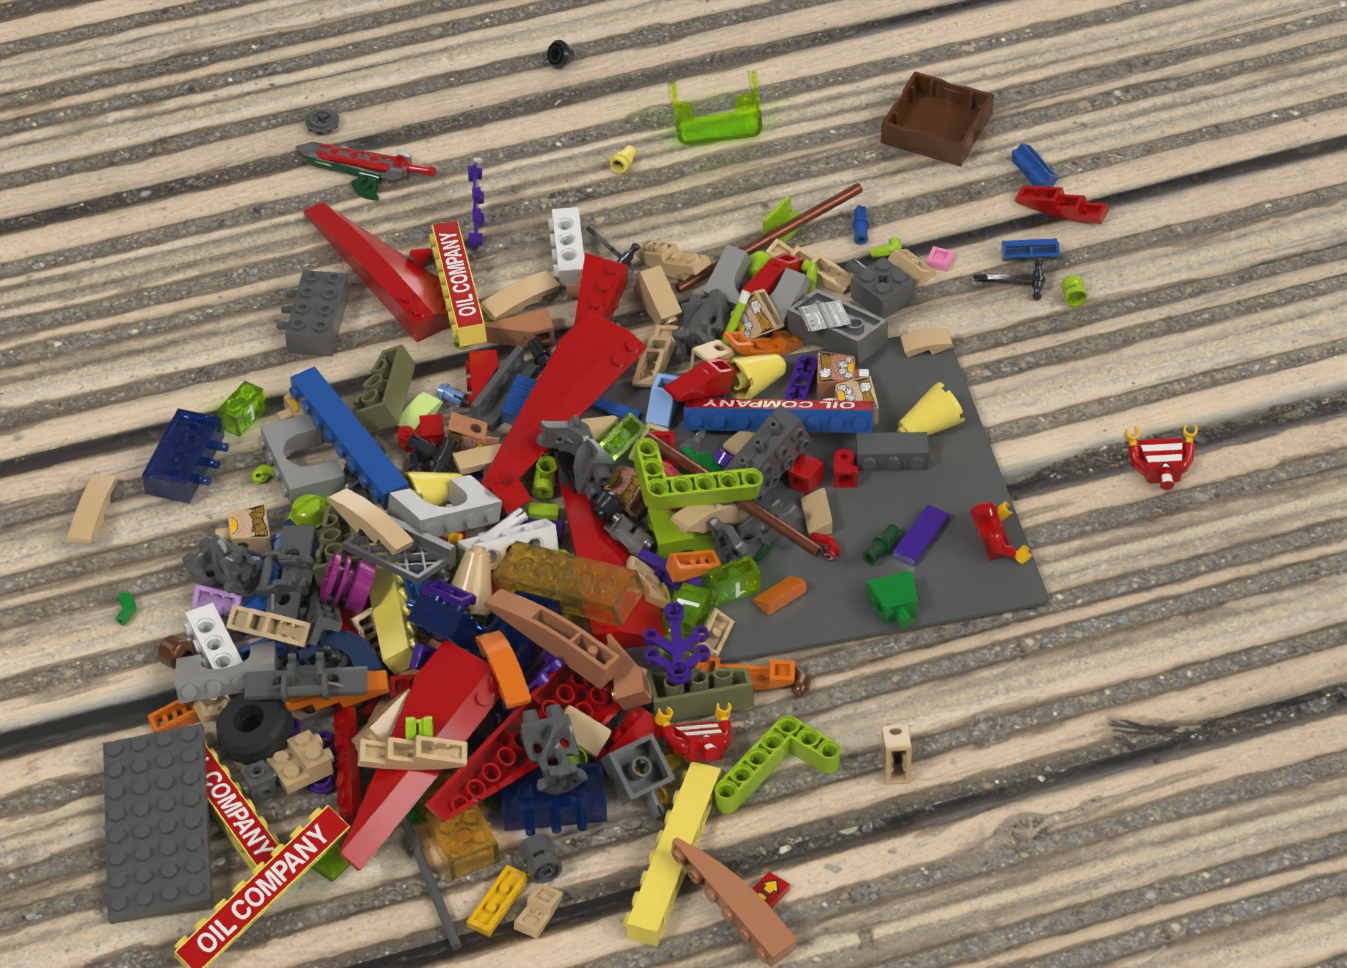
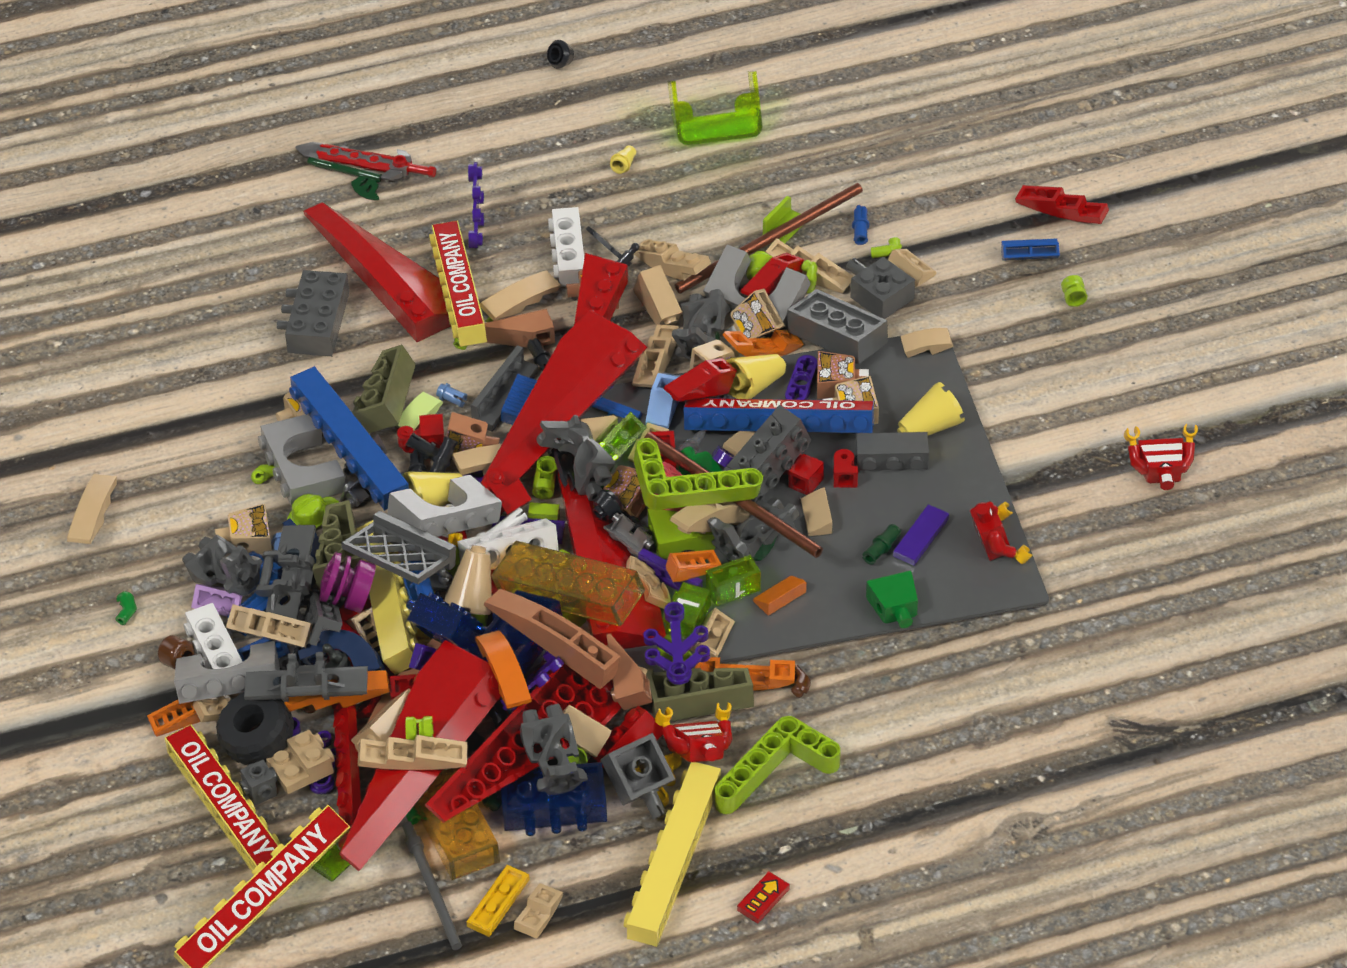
dark grey plate [103,723,213,924] -> none
clear blue piece [142,408,229,504] -> none
clear neon green brick [217,381,267,437] -> none
dark grey gear [305,109,340,135] -> none
tan slope [327,488,414,556] -> none
red slope [409,248,432,267] -> none
dark purple tile [422,579,477,611] -> none
red slope [465,349,498,408] -> none
dark grey wheel [519,834,562,884] -> none
nougat slope [671,837,798,967] -> none
lime bar [721,290,751,347] -> none
light grey sticker [798,300,851,331] -> none
red arm [809,532,840,561] -> none
reddish brown tile [881,71,994,167] -> none
tan torso [881,722,912,785] -> none
bright pink tile [926,246,954,272] -> none
black piece [973,259,1046,301] -> none
blue piece [1011,143,1059,187] -> none

